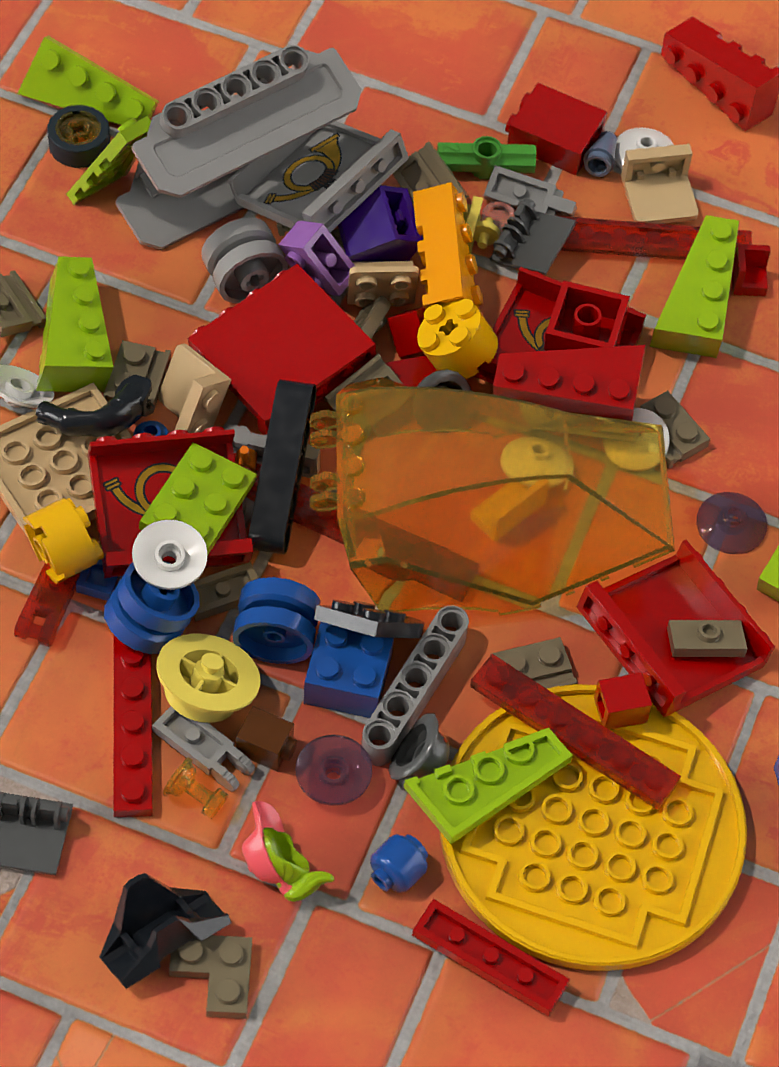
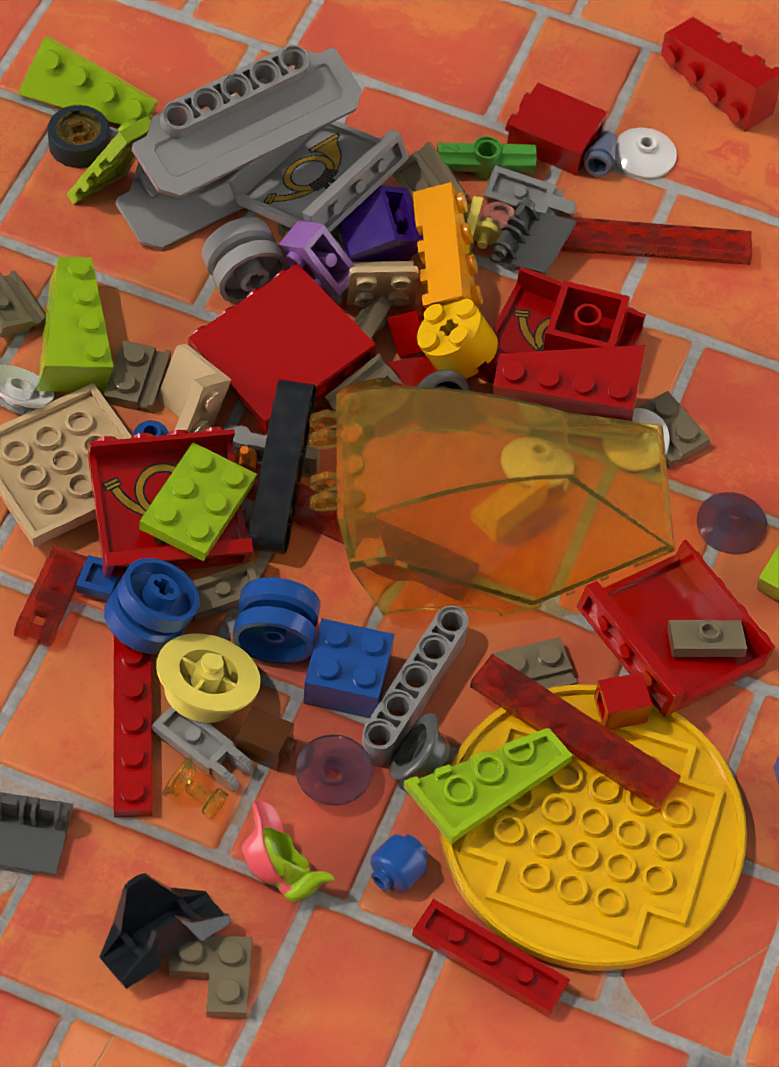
yellow brick [23,498,104,584] -> none
black piece [36,375,155,437] -> none
white dish [132,520,208,590] -> none
black plate [314,600,425,638] -> none
tan bracket [621,144,699,226] -> none
lime wedge [650,215,739,358] -> none
red panel [731,244,771,297] -> none

